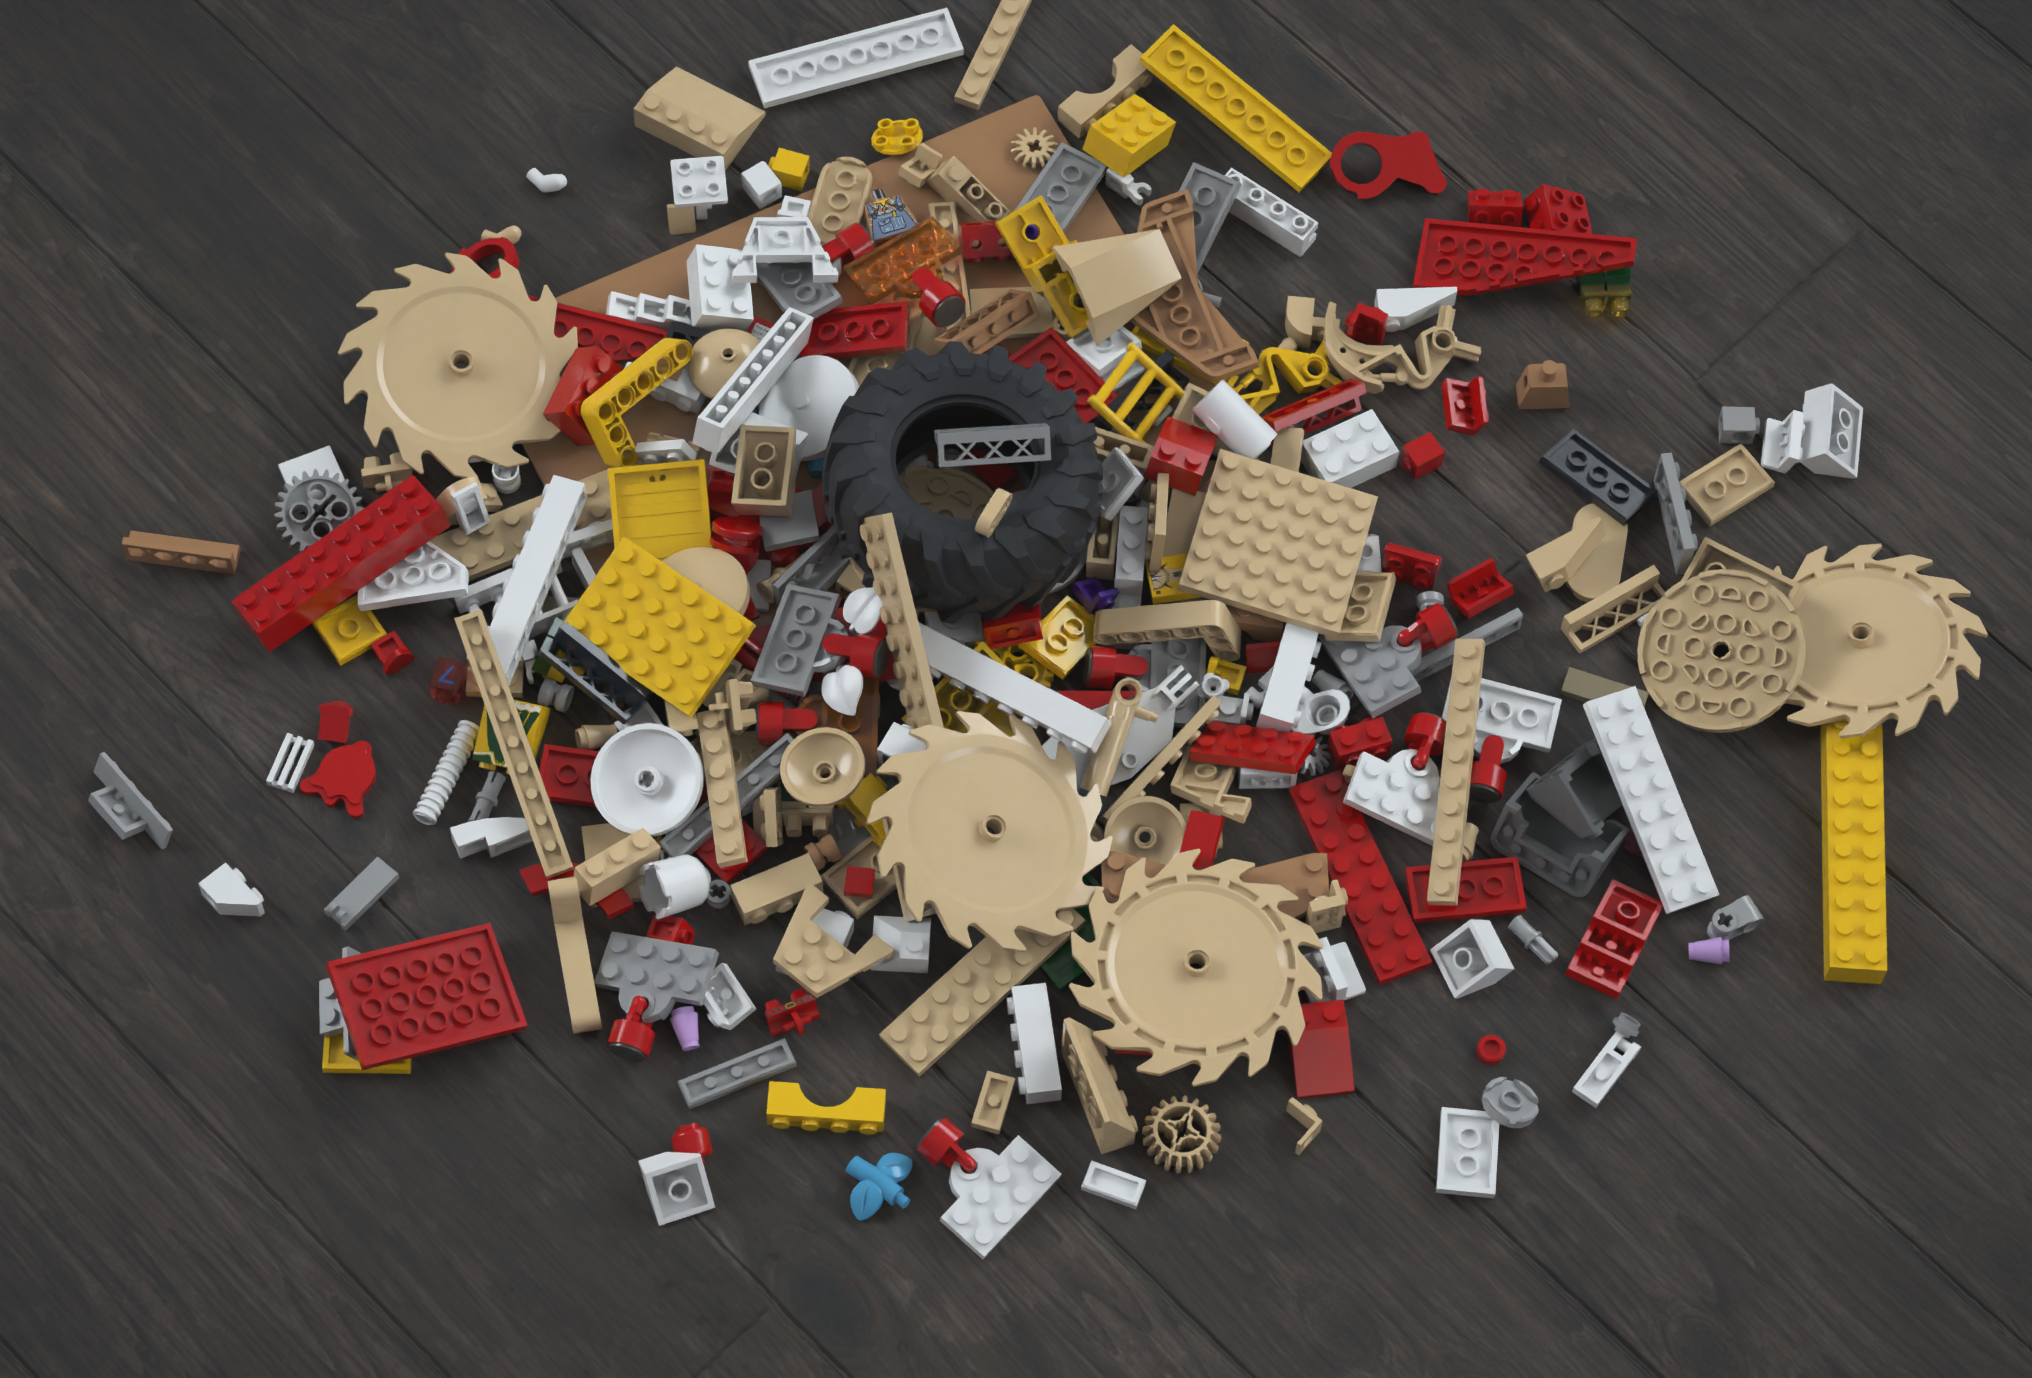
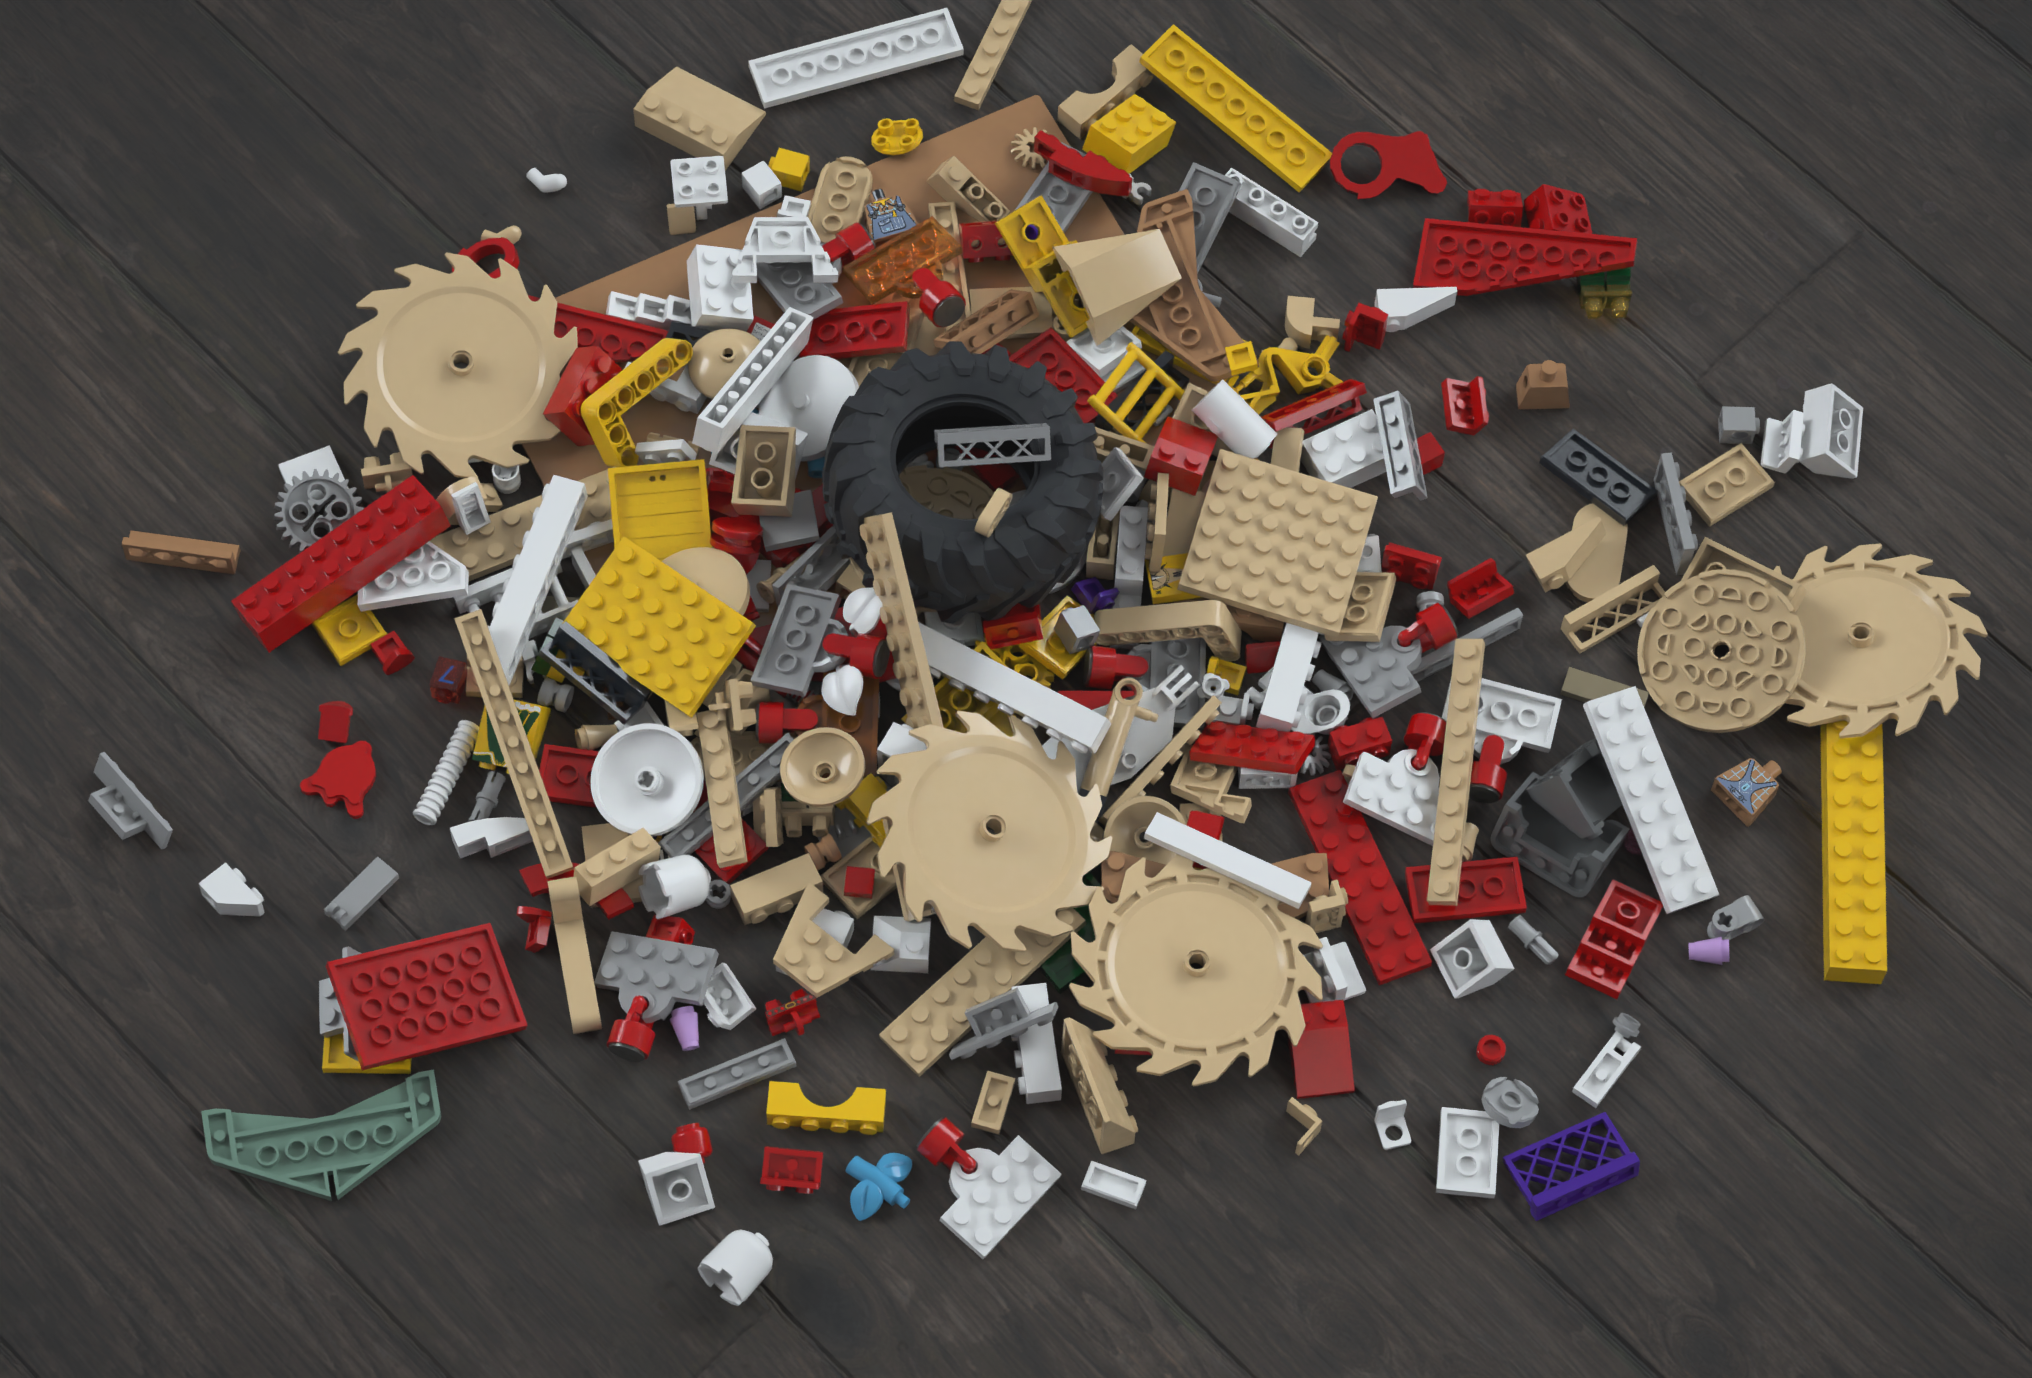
white tile [266,733,314,793] -> none
tan bracket [898,143,942,188] -> none
tan gear [1142,1095,1221,1174] -> none
tan piece [1324,302,1481,394] -> none
none -> sand green wing [201,1069,441,1201]
none -> red tile [516,906,552,953]
none -> white cylinder [698,1230,773,1306]
none -> red bracket [760,1146,824,1194]
none -> light grey bracket [949,987,1058,1060]
none -> red slope [1034,130,1132,196]
none -> light grey brick [1054,605,1100,654]
none -> white tile [1144,812,1311,909]
none -> yellow plate [1225,341,1258,376]
none -> light grey fence [1373,391,1428,501]
none -> white bracket [1374,1100,1411,1150]
none -> dark purple fence [1503,1112,1640,1221]
none -> medium nougat torso [1711,758,1782,827]

